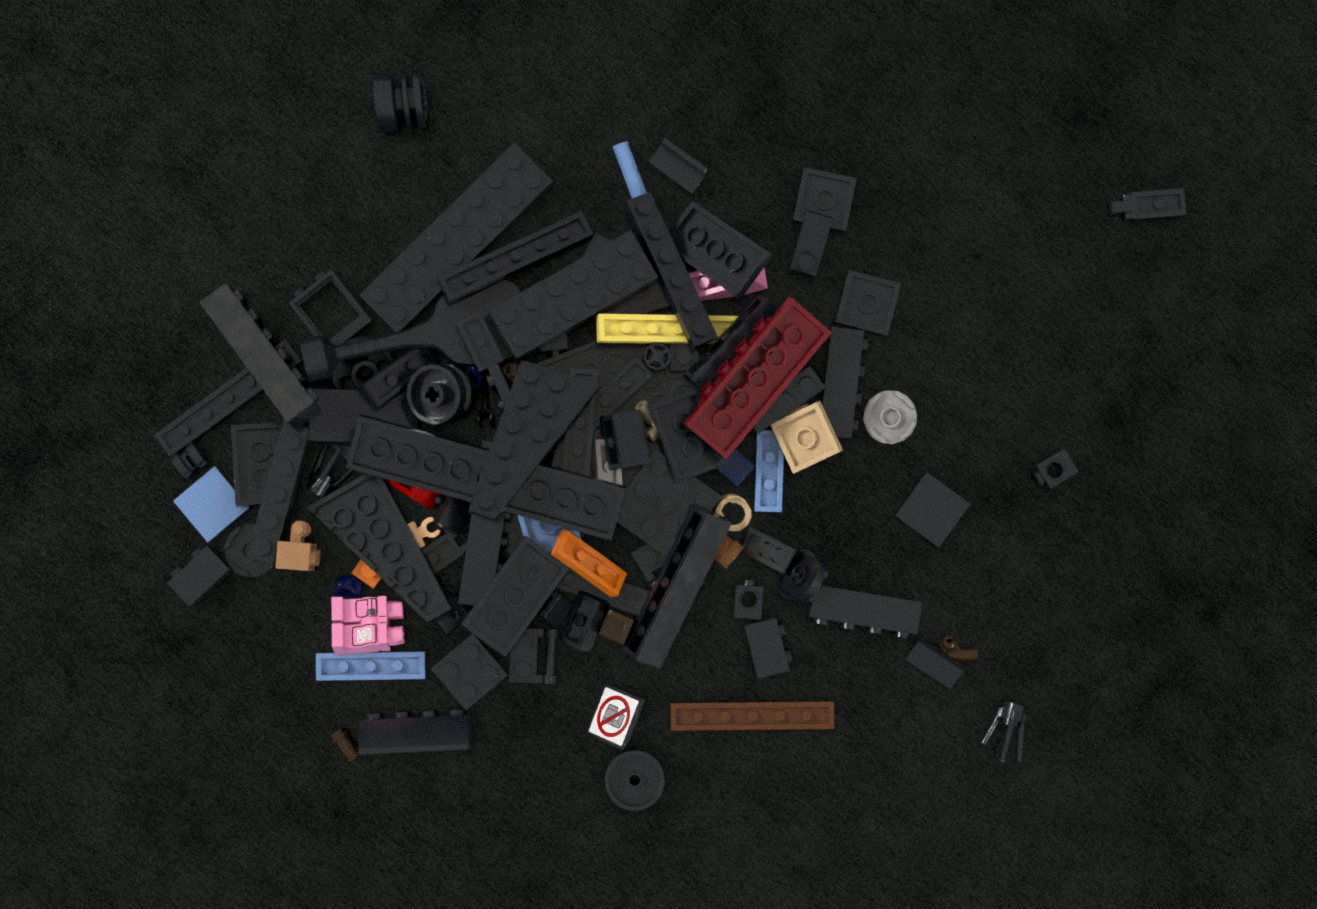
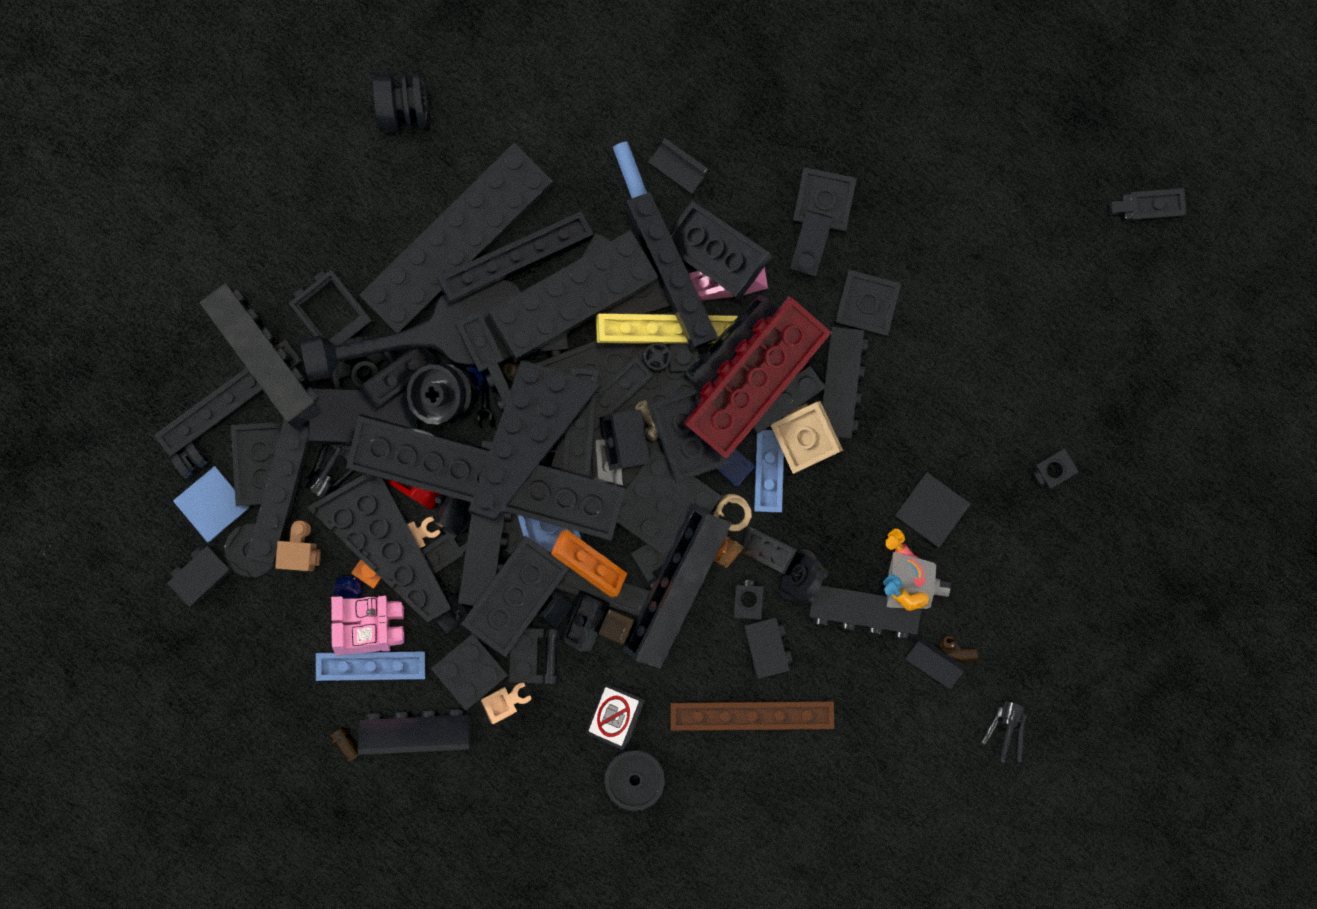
light grey tile [863,390,917,444] -> none
none -> light nougat plate [480,683,531,724]
none -> torso [883,529,951,611]

